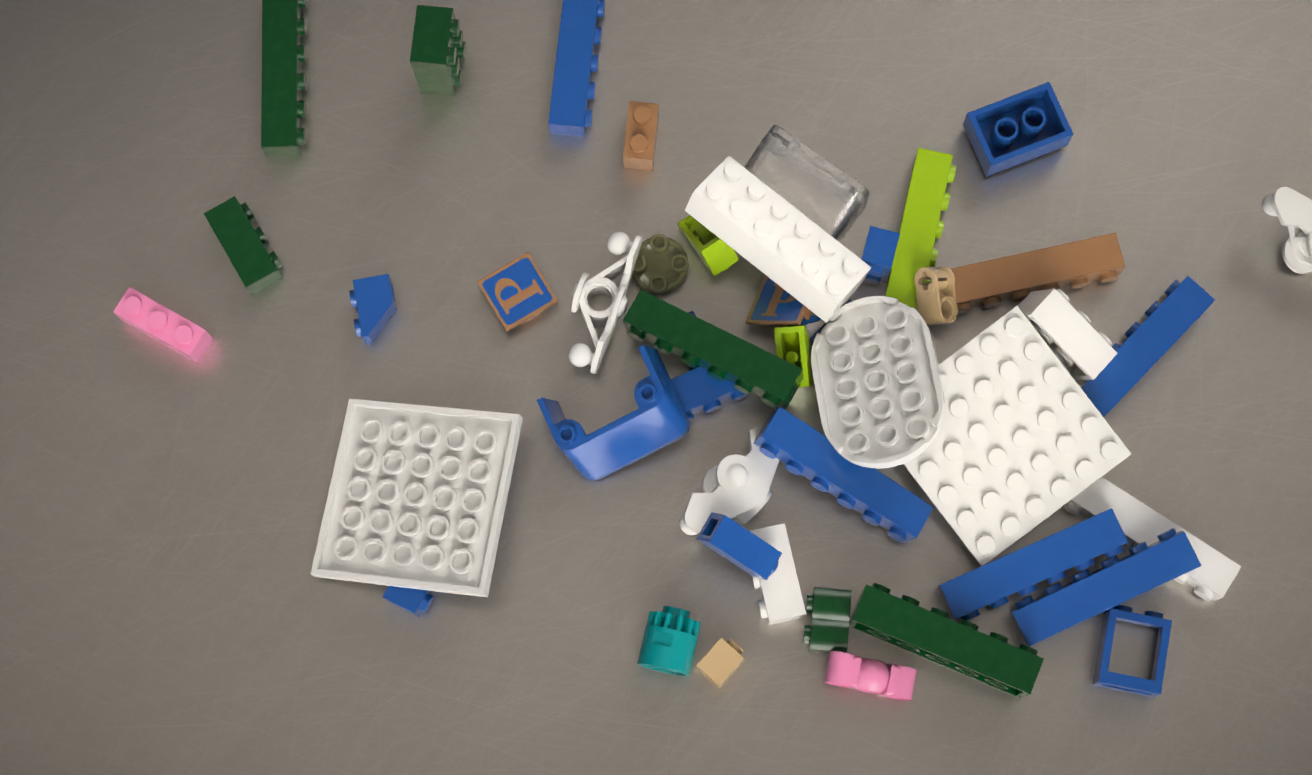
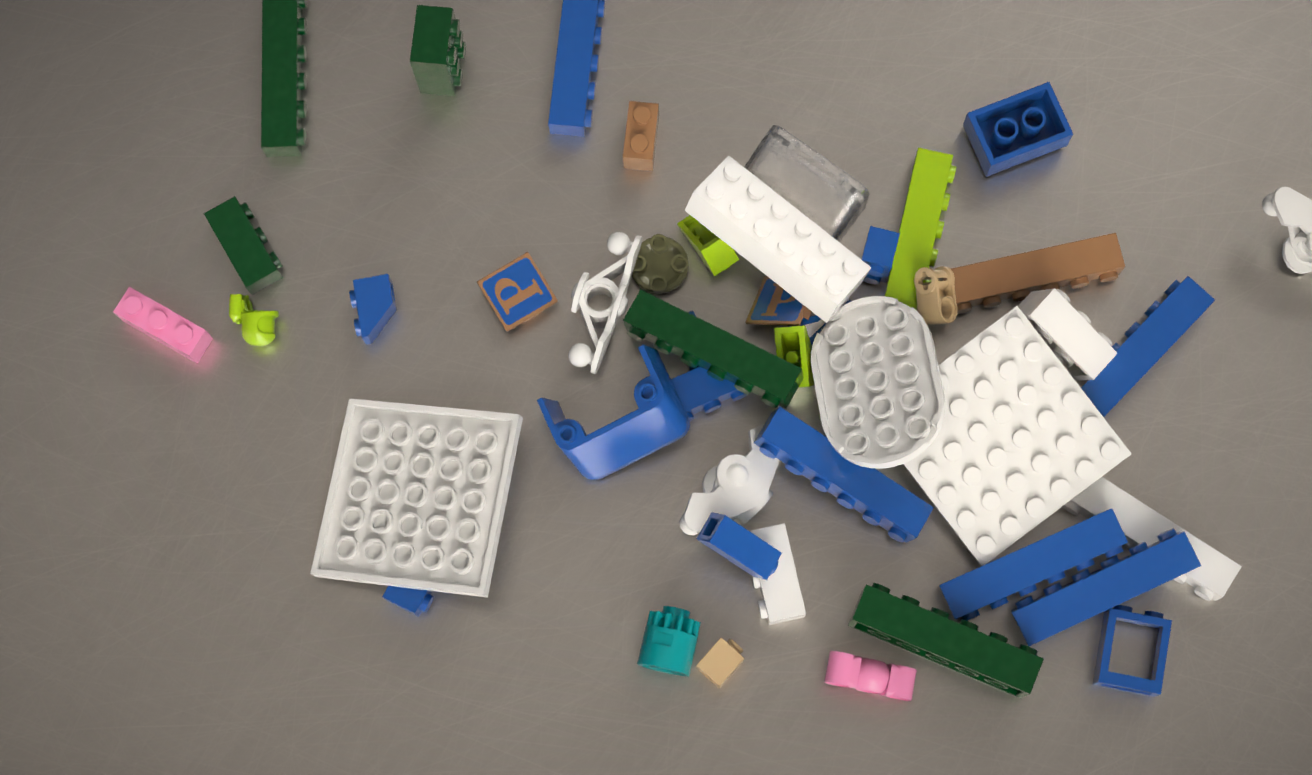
dark green brick [803,587,852,654] -> none
none -> lime piece [229,294,279,346]

